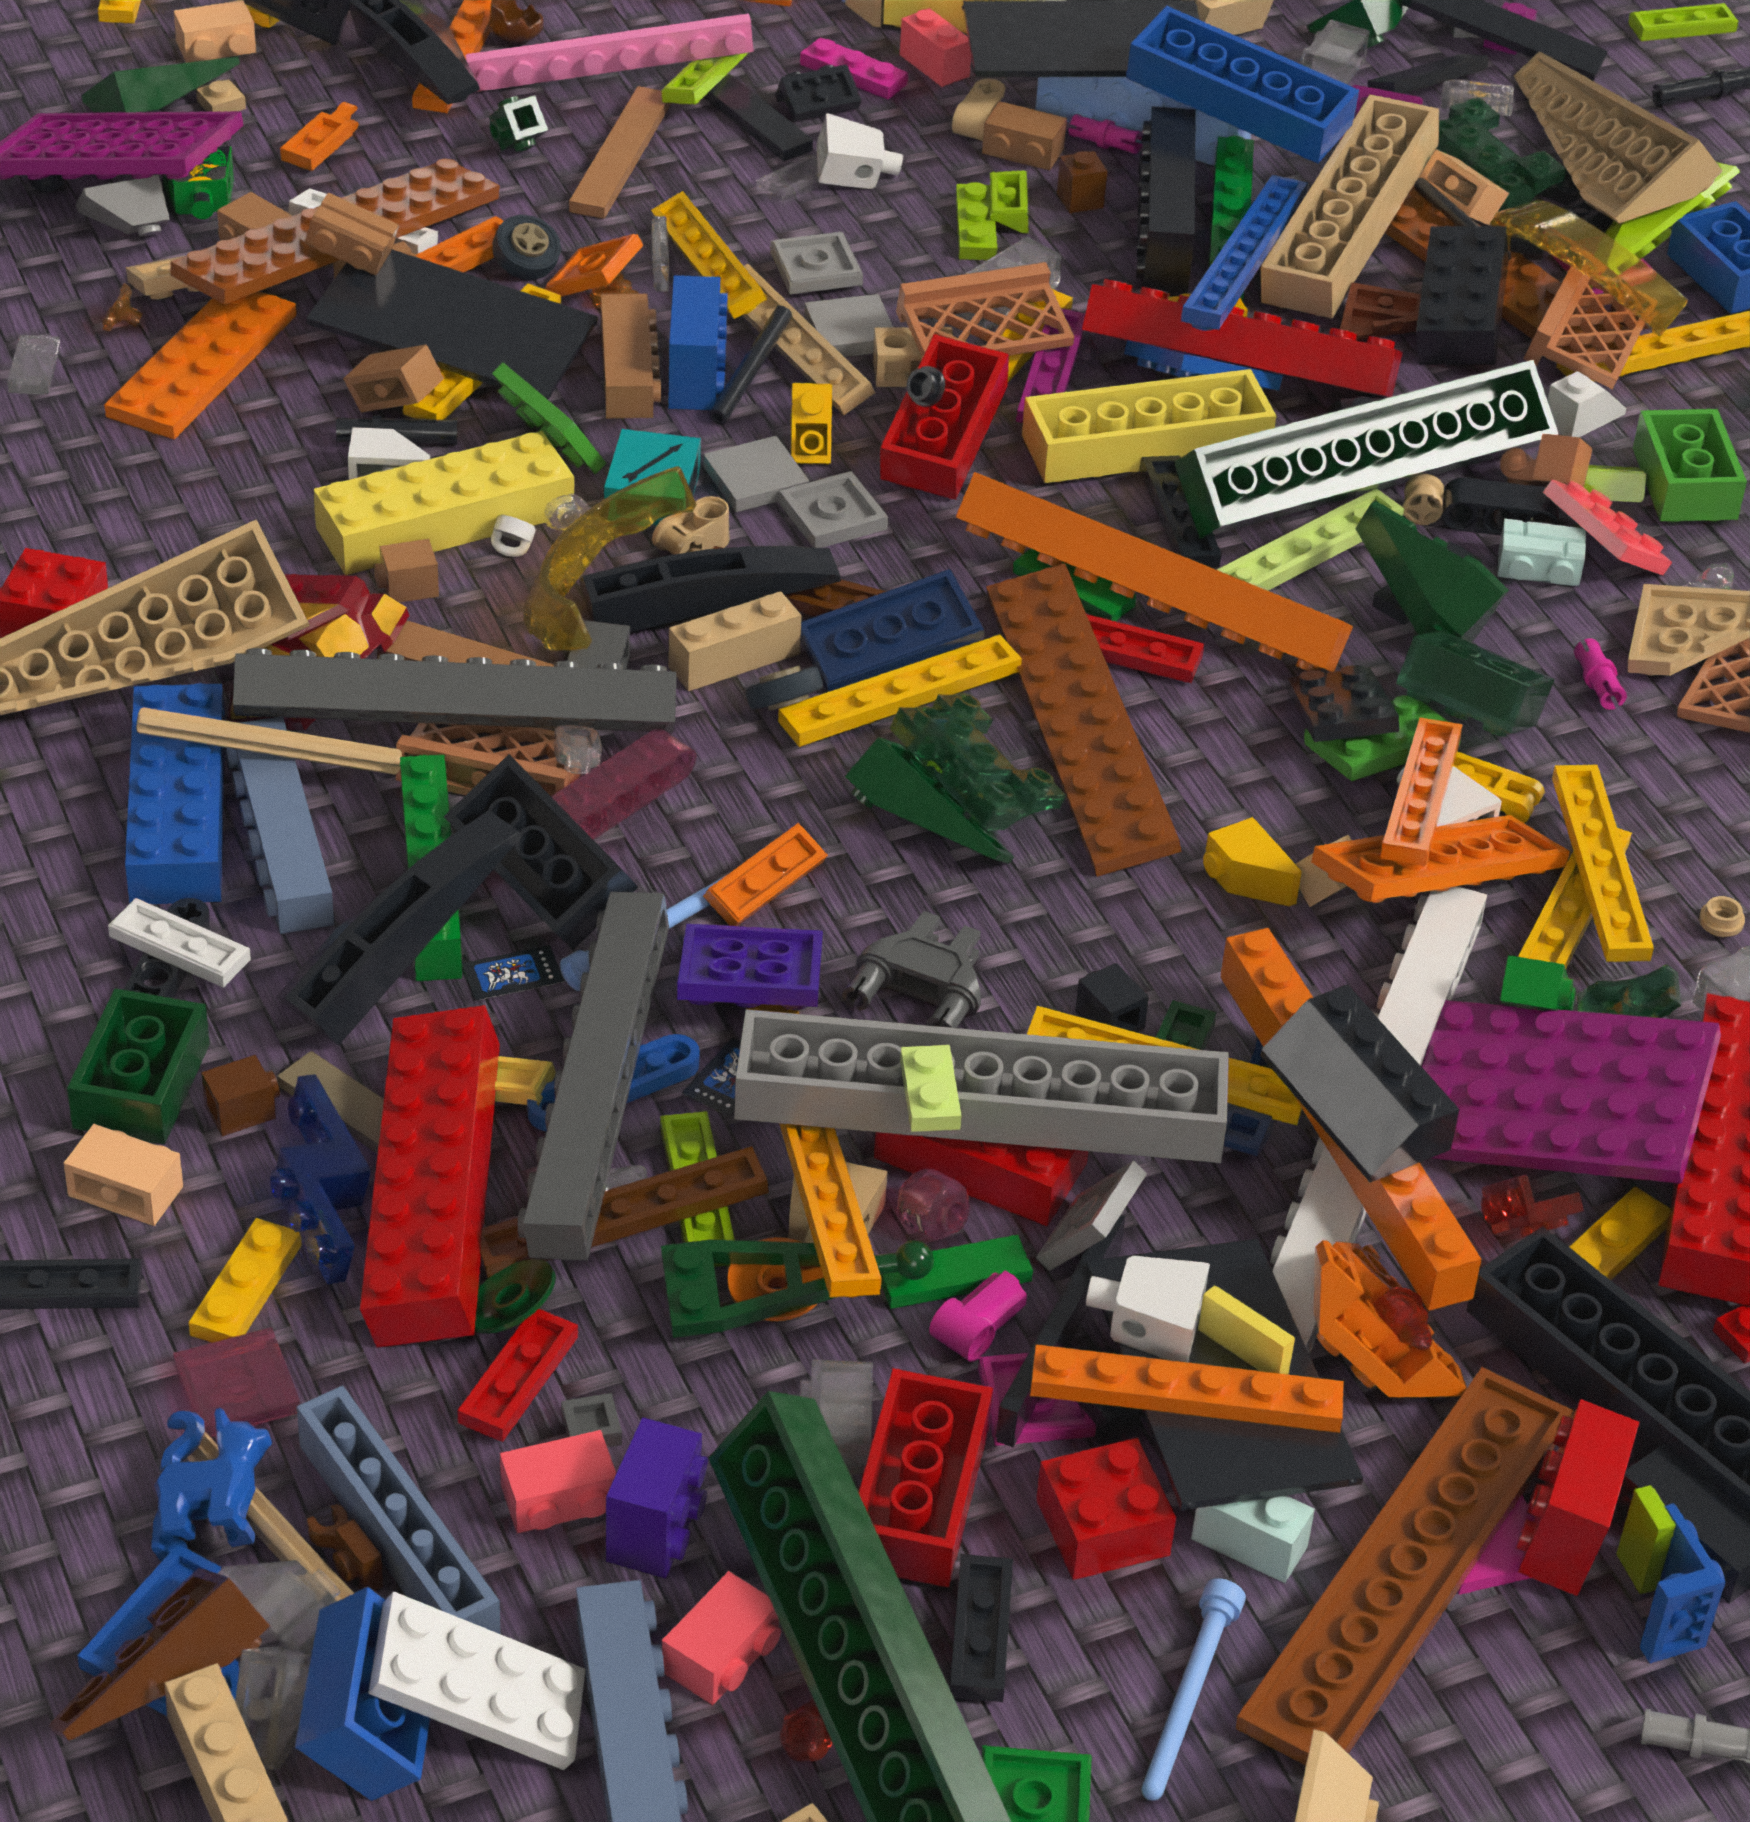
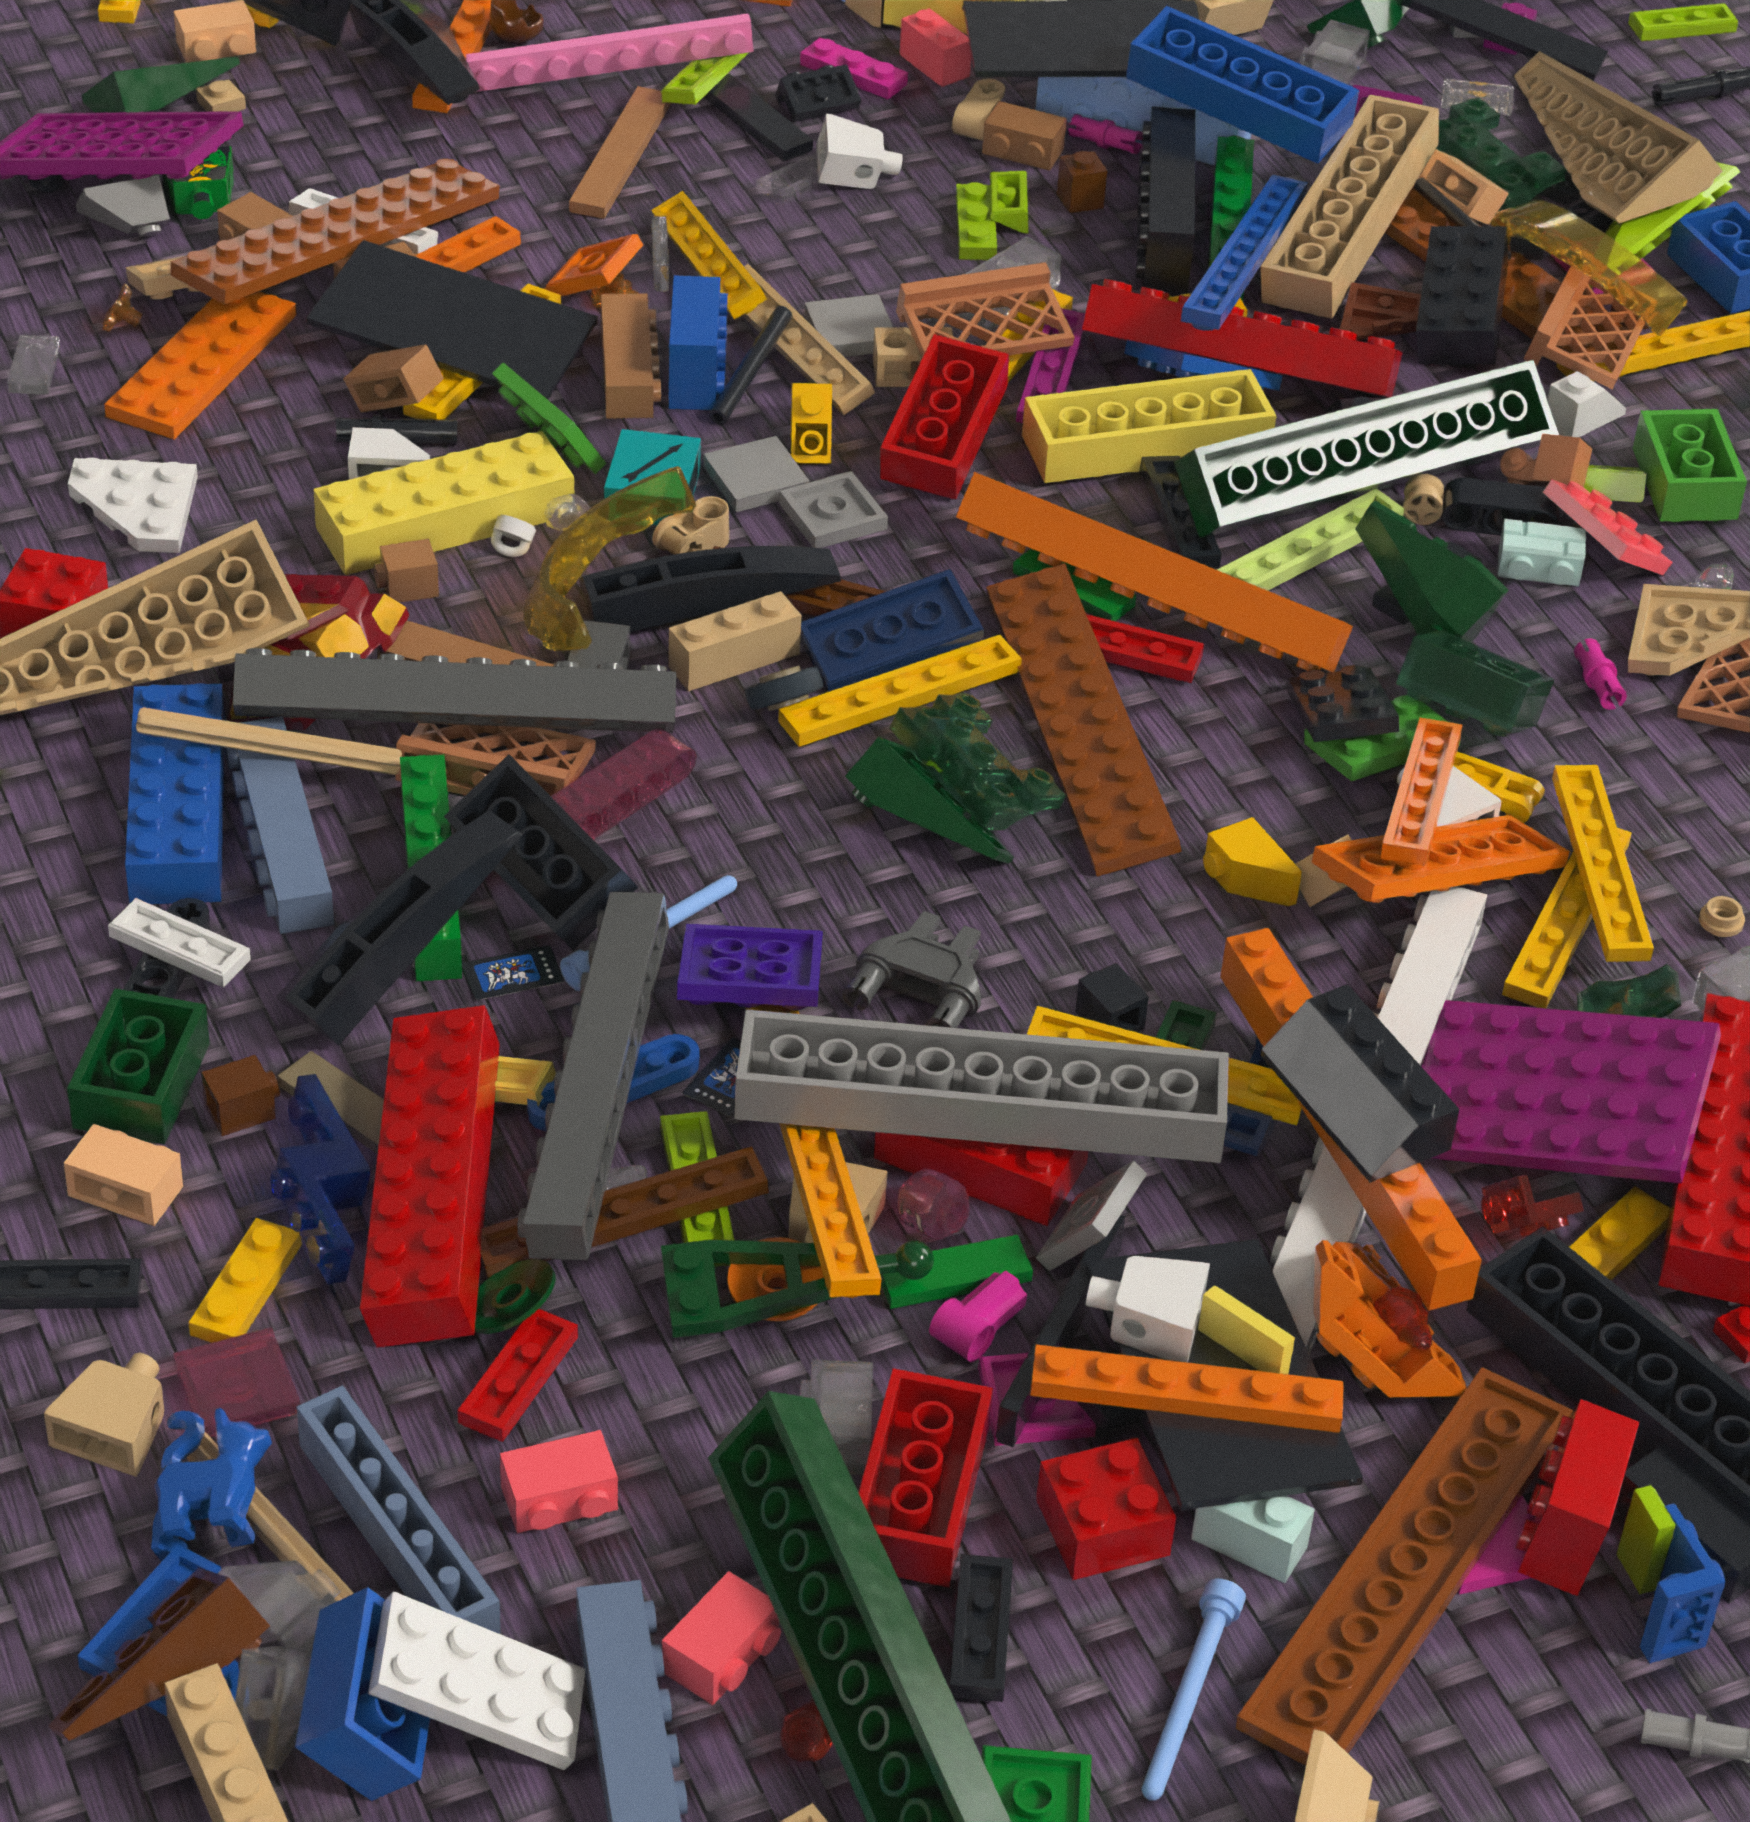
orange plate [280,102,359,171] -> none
medium nougat brick [305,192,399,276] -> none
reddish brown plate [307,1504,383,1592] -> none
dark green brick [489,95,548,153] -> none
black wheel [492,214,561,280] -> none
clear plate [553,725,602,774] -> none
dark grey plate [561,1393,622,1448] -> none
dark purple brick [606,1417,708,1579] -> none
orange tile [703,823,828,926] -> none
light grey plate [770,232,863,295] -> none
yellowish green plate [900,1045,962,1132] -> none
black plate [907,366,945,407] -> none
black tile [1367,54,1488,94] -> none
green brick [1500,955,1576,1011] -> none
none -> tan torso [44,1353,164,1477]
none -> white plate [68,458,197,553]

